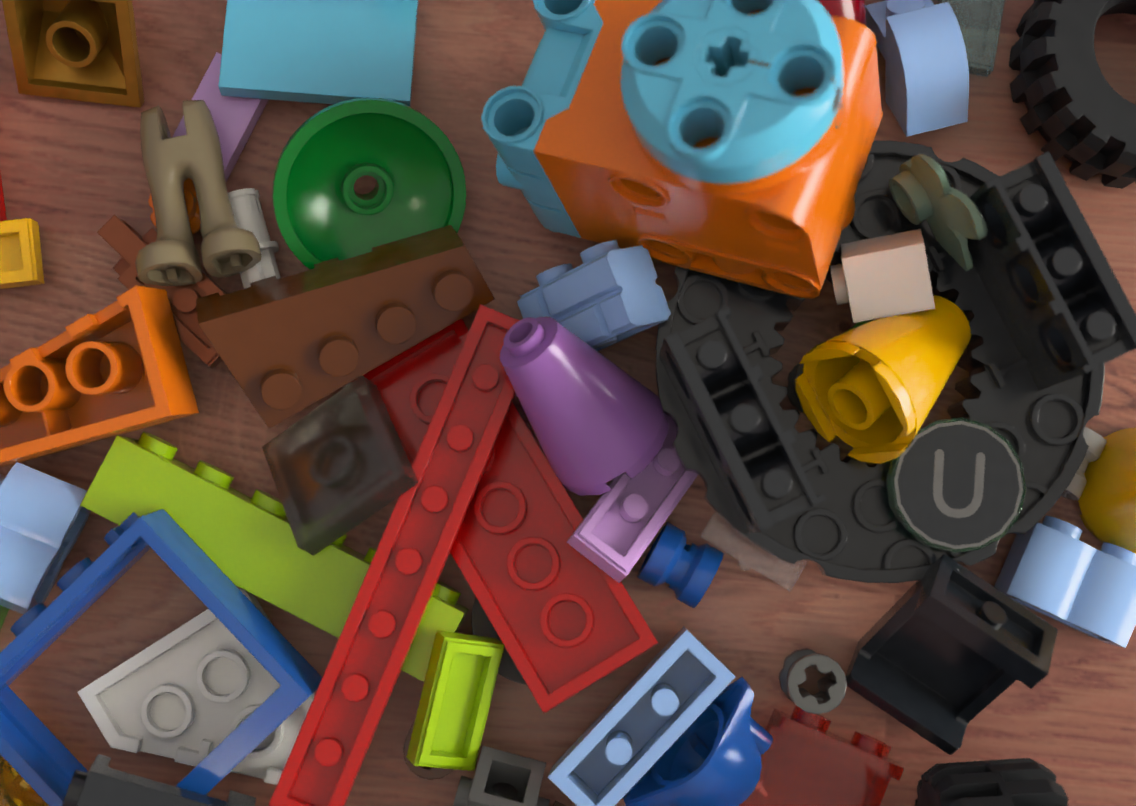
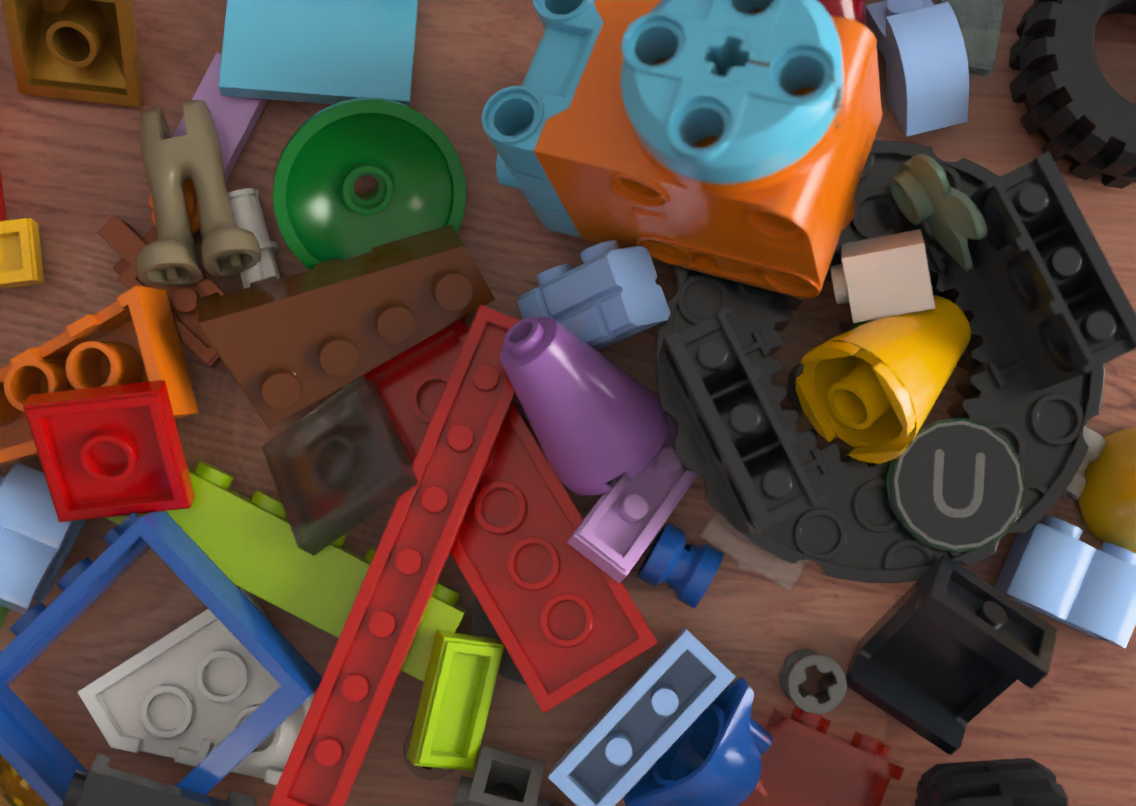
none -> red tile [23,380,195,522]

